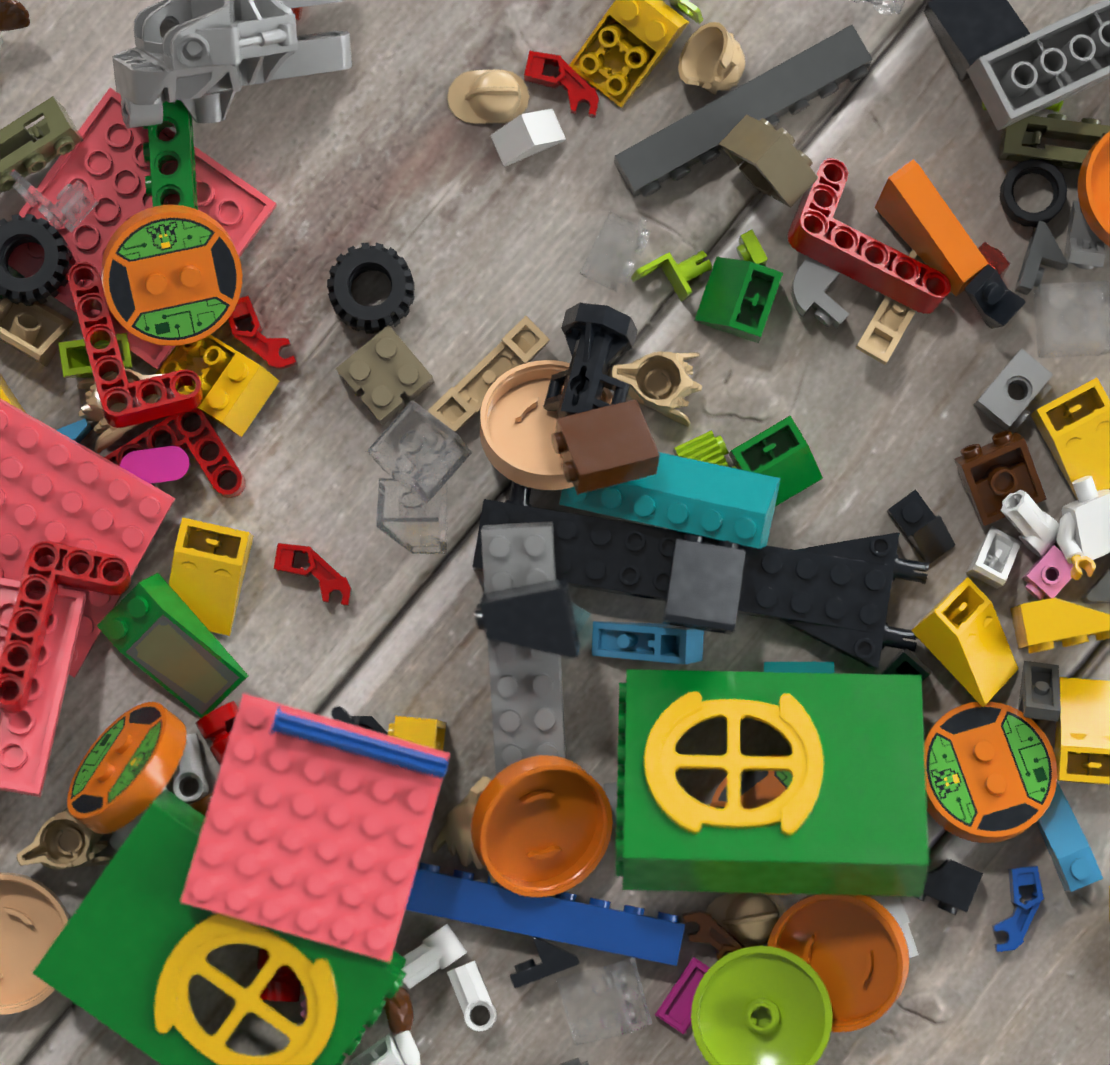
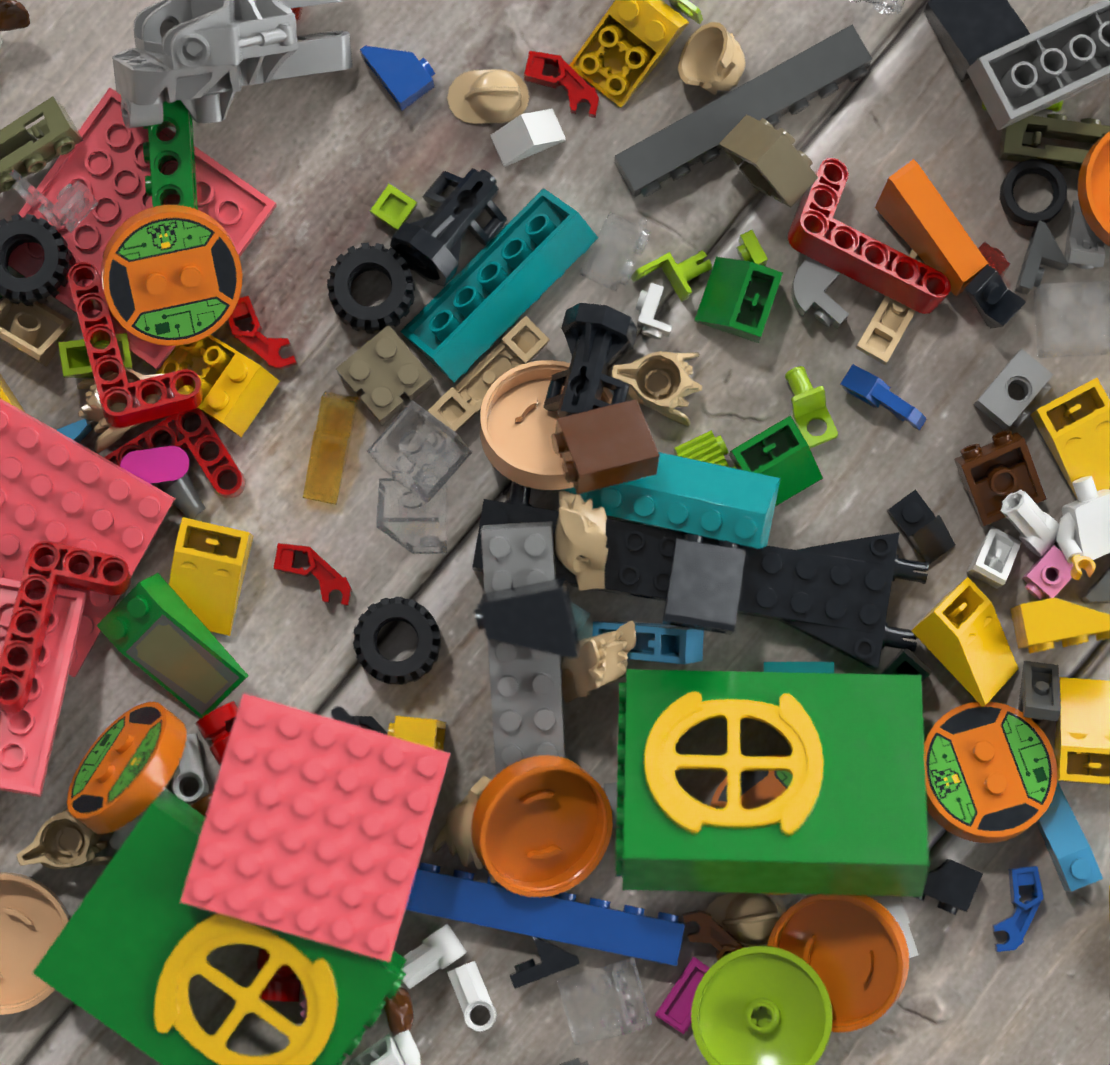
blue axle [270,707,448,778] -> none
none -> dark grey cone [158,472,206,519]
none -> clear yellow slope [303,391,359,505]
none -> black tyre [353,597,441,685]
none -> blue slope [360,46,435,111]
none -> lime plate [370,184,418,231]
none -> black piece [390,168,507,287]
none -> teal slope [400,188,599,382]
none -> tan piece [554,490,608,591]
none -> tan piece [561,620,636,703]
none -> white bracket [635,283,672,339]
none -> lime bracket [785,366,838,448]
none -> blue piece [840,364,927,431]

